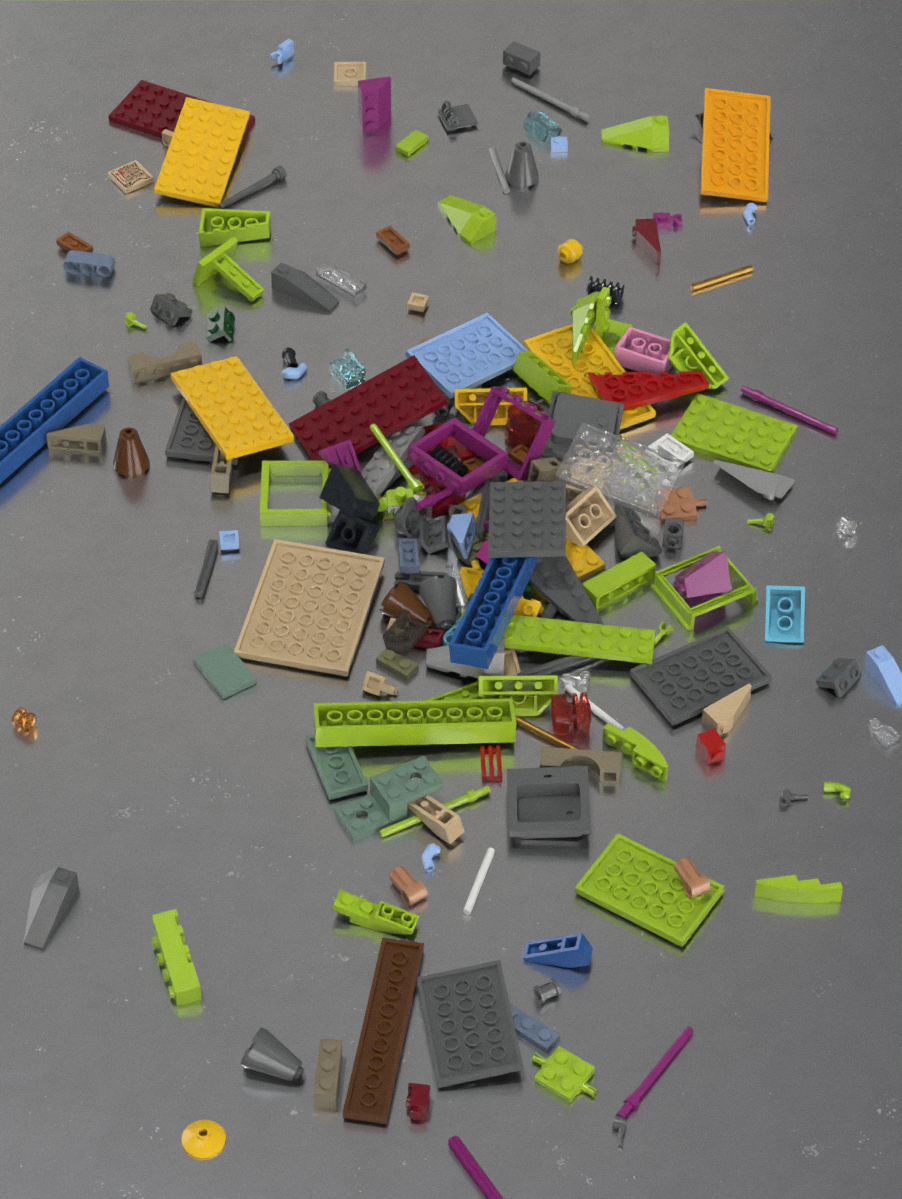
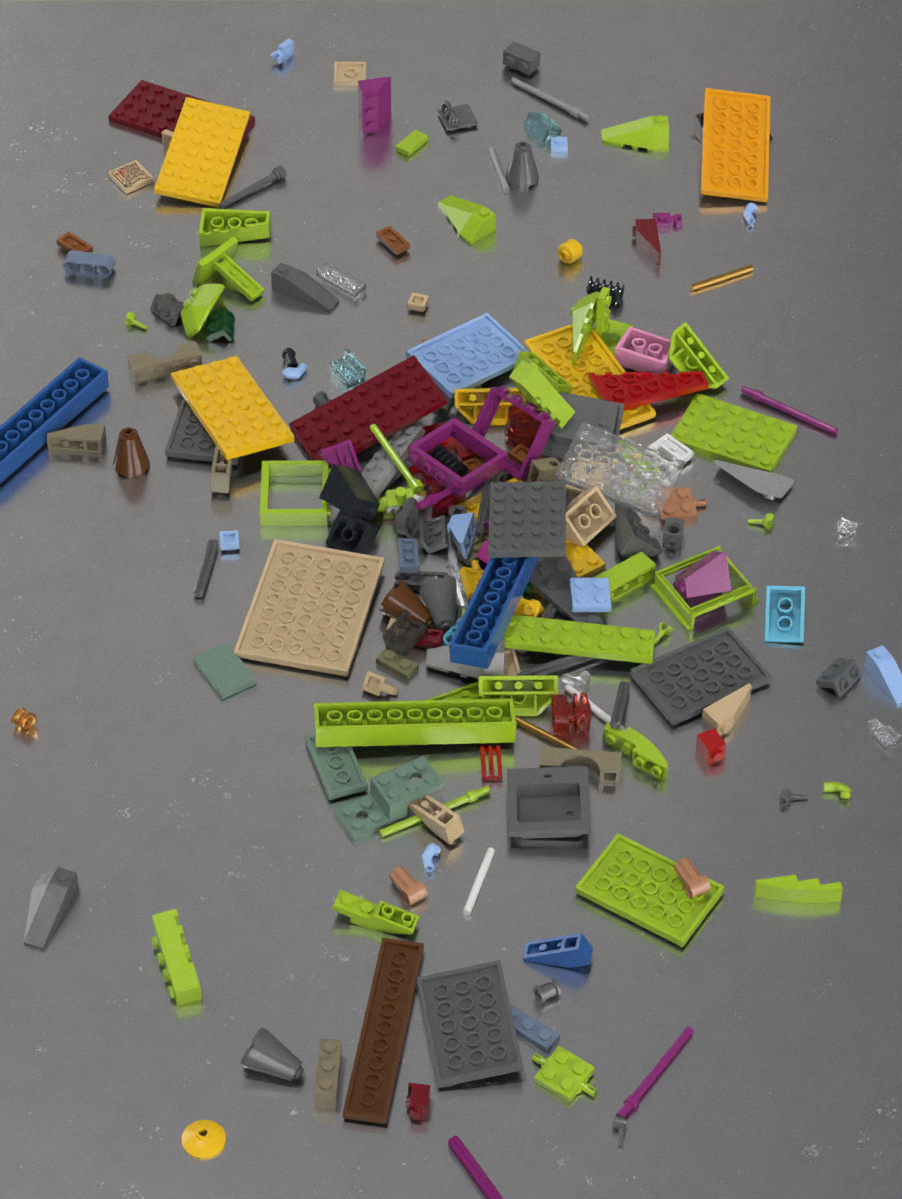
none -> lime wedge [180,284,225,338]
none -> lime wedge [509,360,575,429]
none -> light blue plate [569,578,611,612]
none -> dark grey axle [610,681,630,729]

